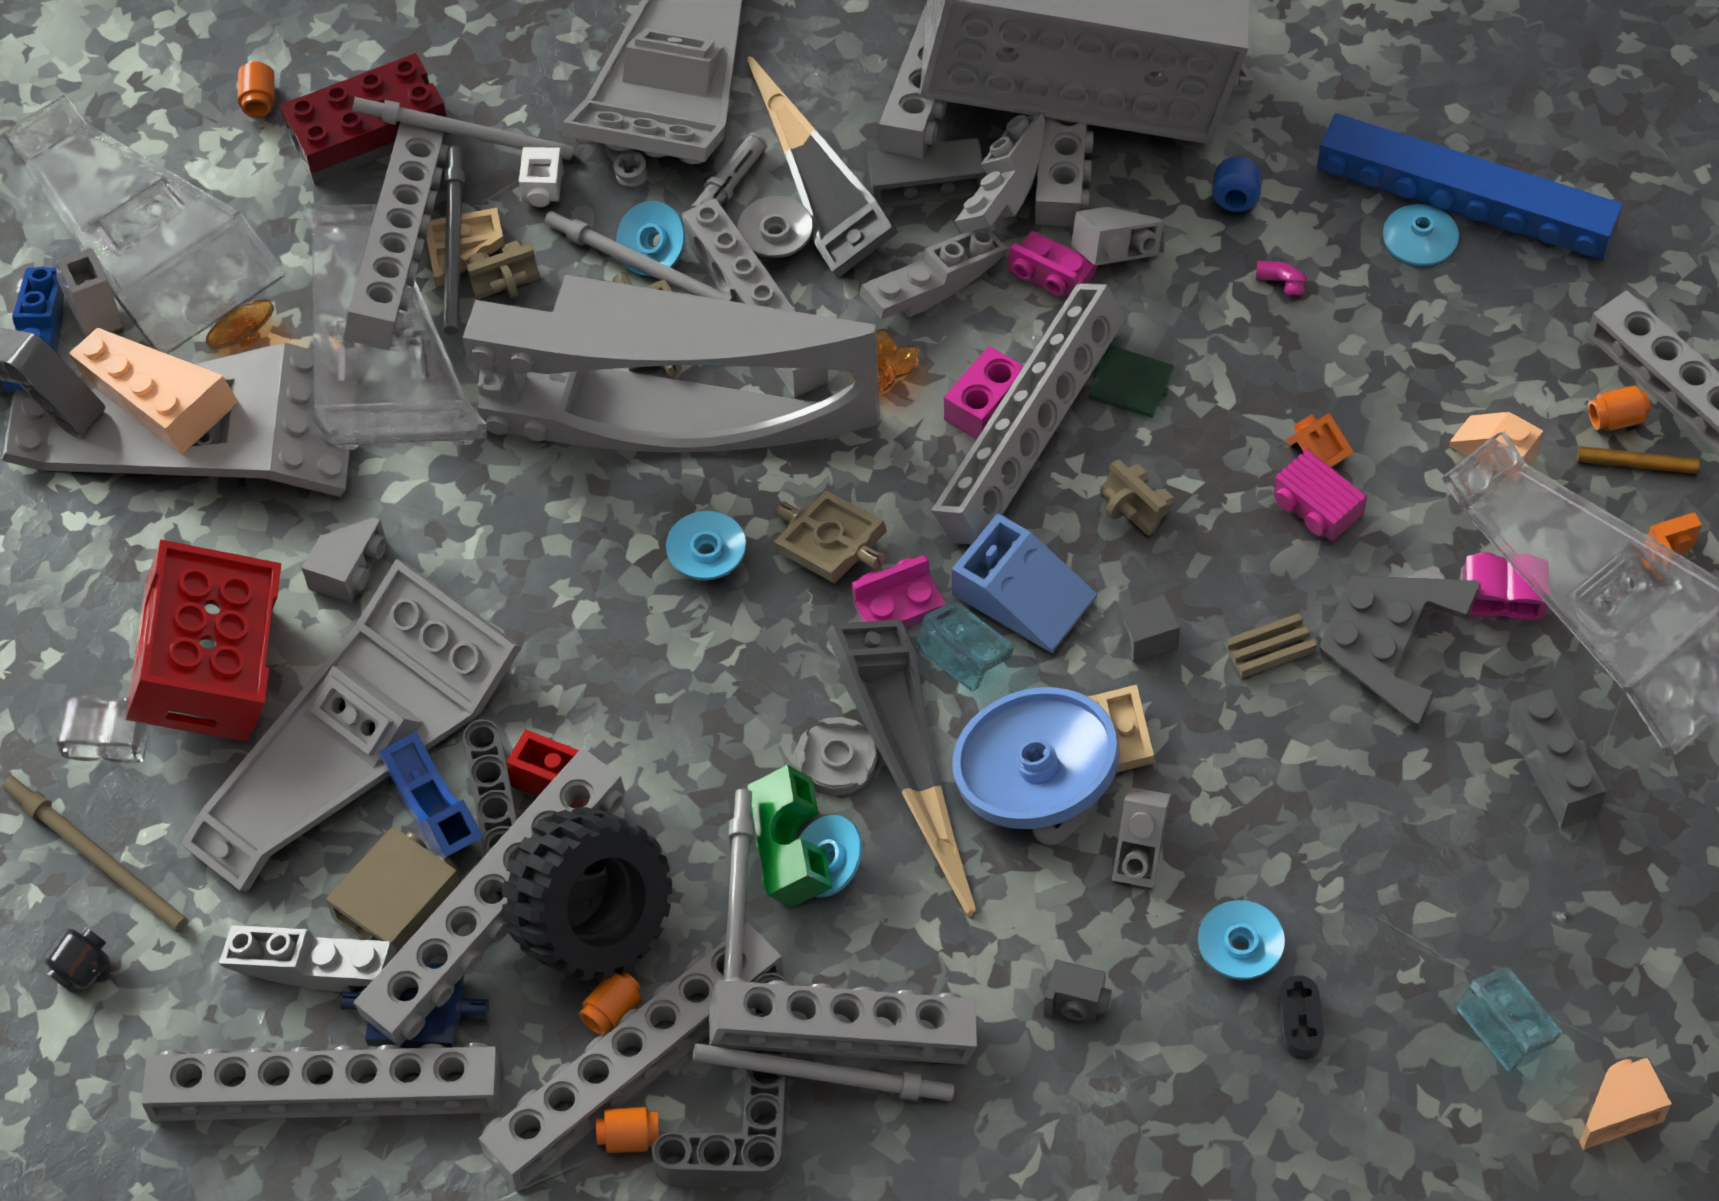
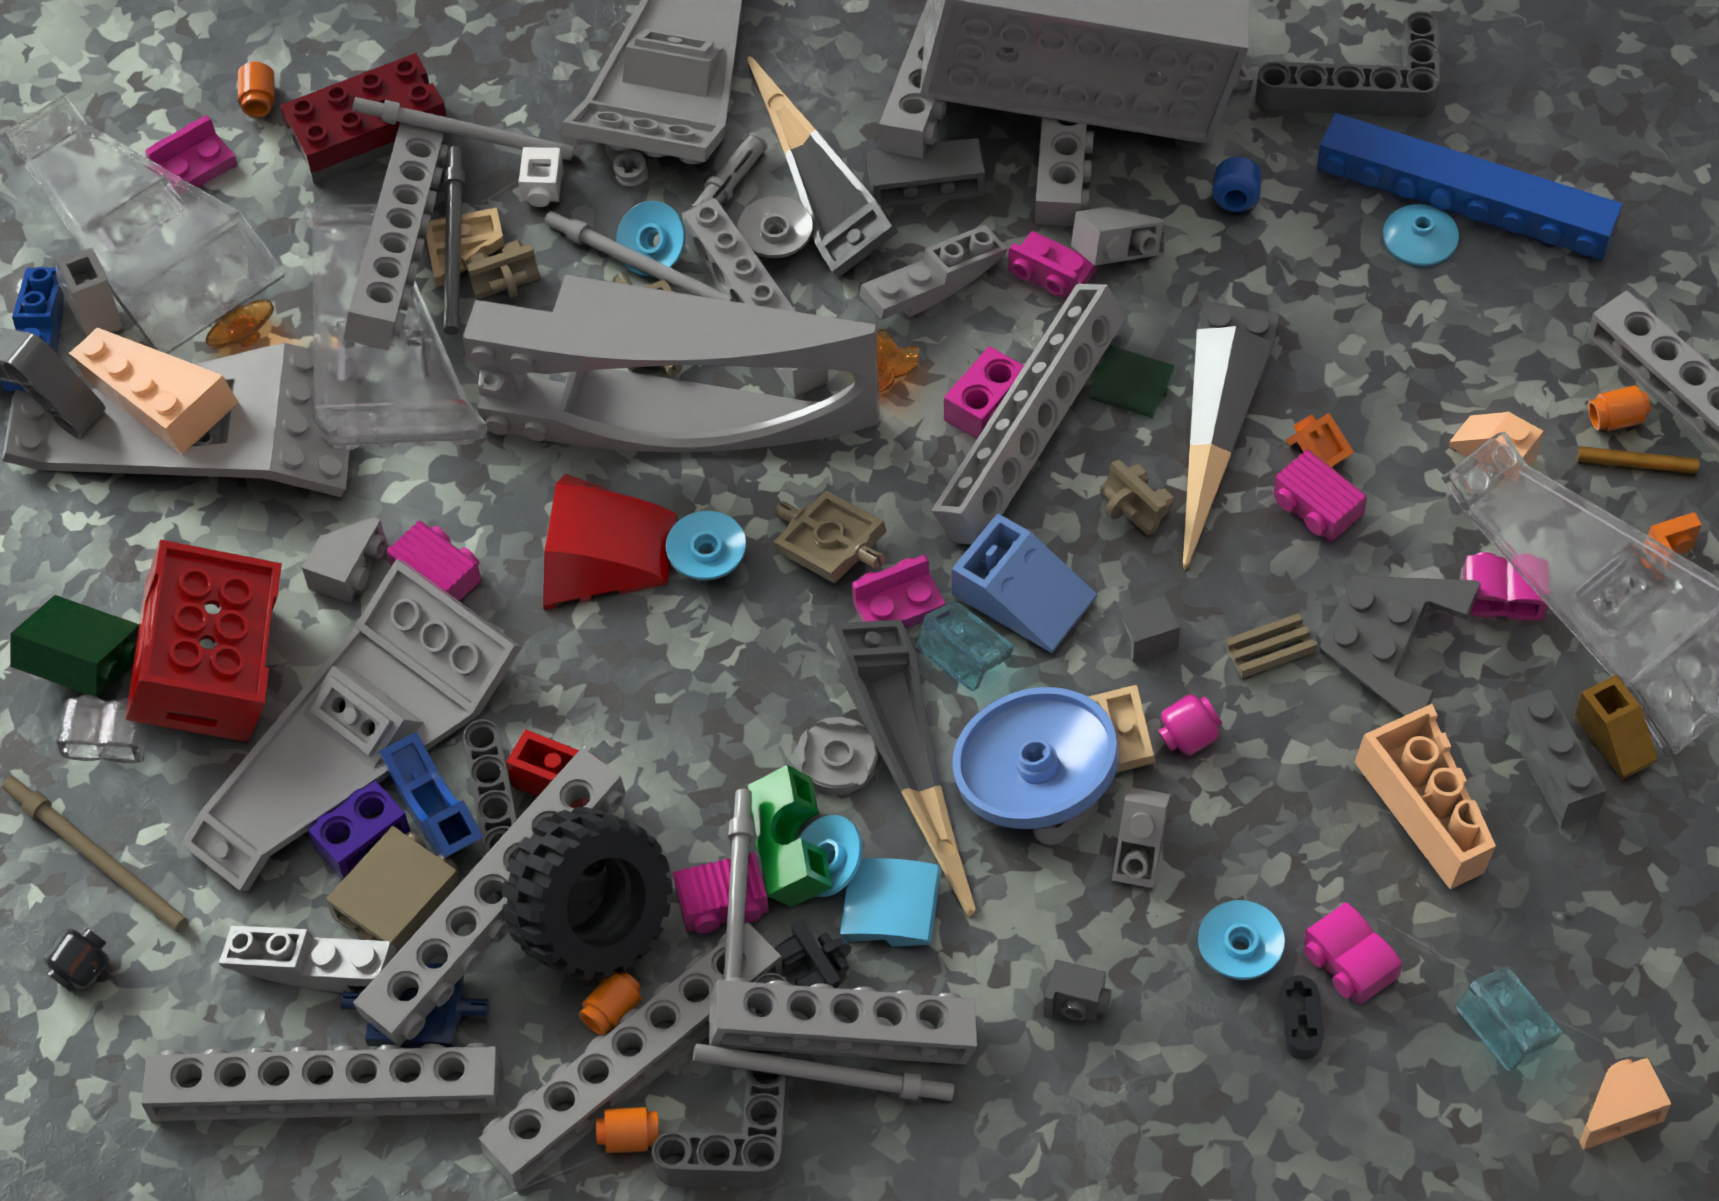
light grey slope [955,113,1045,233] -> none
dark pink arm [1256,260,1307,296] -> none
none -> dark green brick [10,595,139,697]
none -> dark pink bracket [145,115,237,200]
none -> dark purple brick [308,780,411,880]
none -> dark pink brick [387,521,481,601]
none -> red wedge [543,474,677,610]
none -> dark pink brick [673,852,769,934]
none -> black hips [775,920,852,989]
none -> medium azure slope [840,858,941,947]
none -> dark pink head [1158,694,1222,756]
none -> dark grey plate [1183,301,1280,570]
none -> dark grey beam [1255,11,1440,116]
none -> dark pink brick [1304,902,1402,1005]
none -> light nougat wedge [1354,704,1496,889]
none -> pearl gold slope [1574,674,1658,780]

